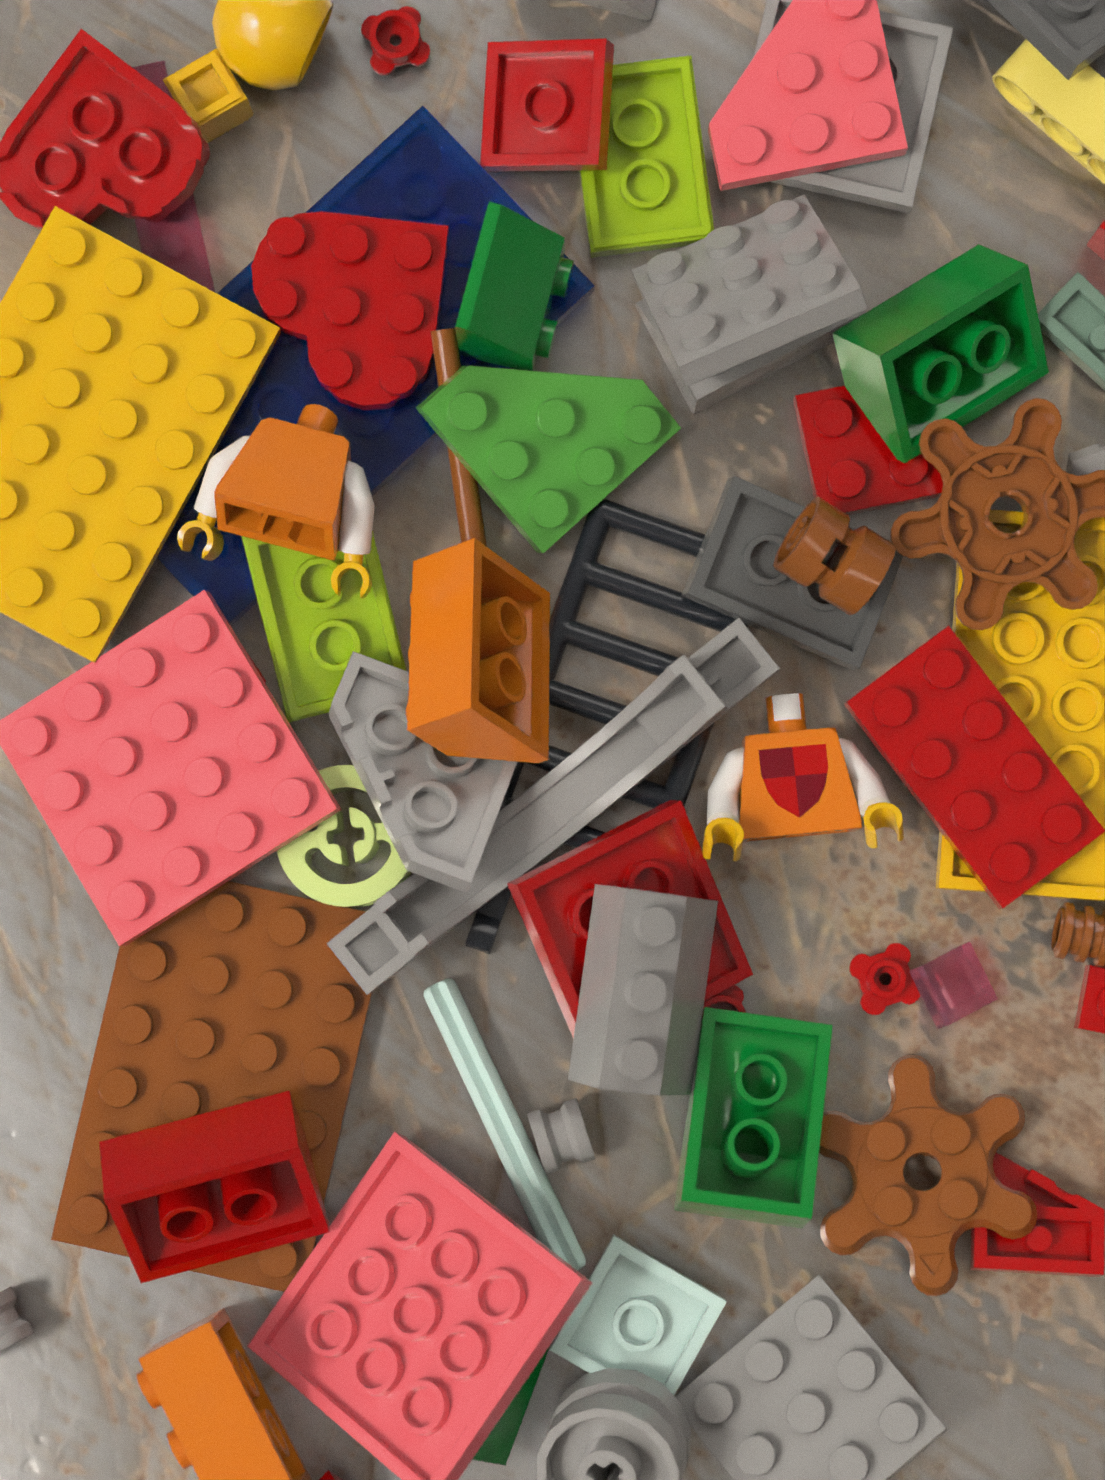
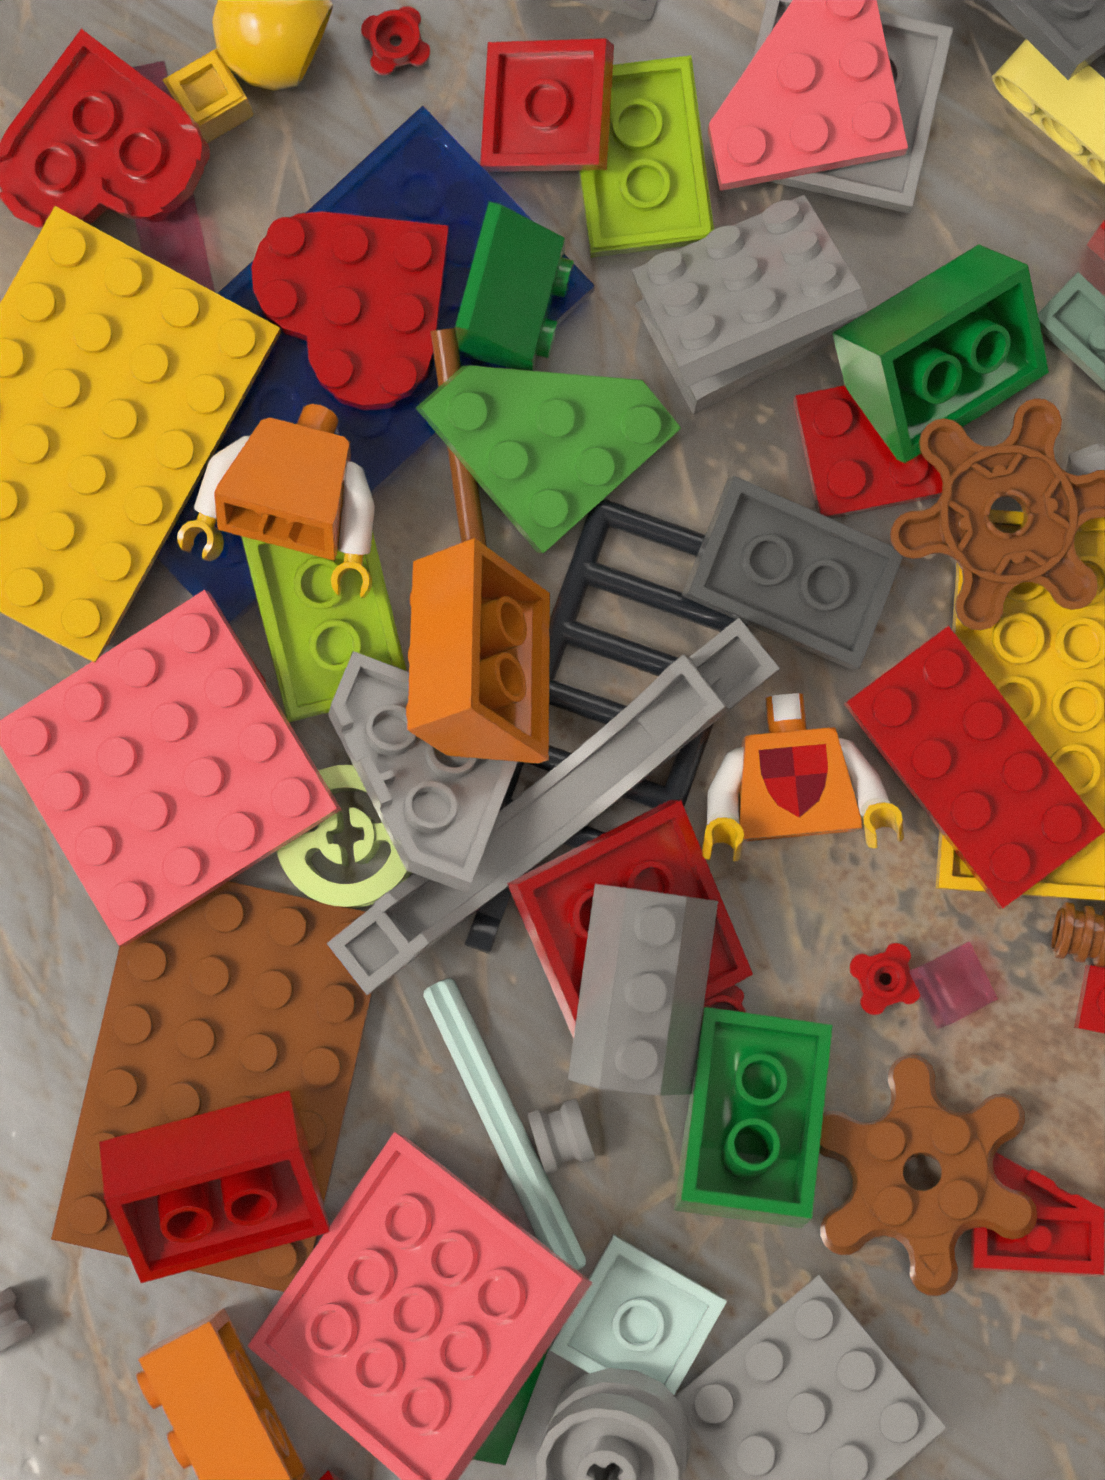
dark orange wheel [773,497,896,615] -> none

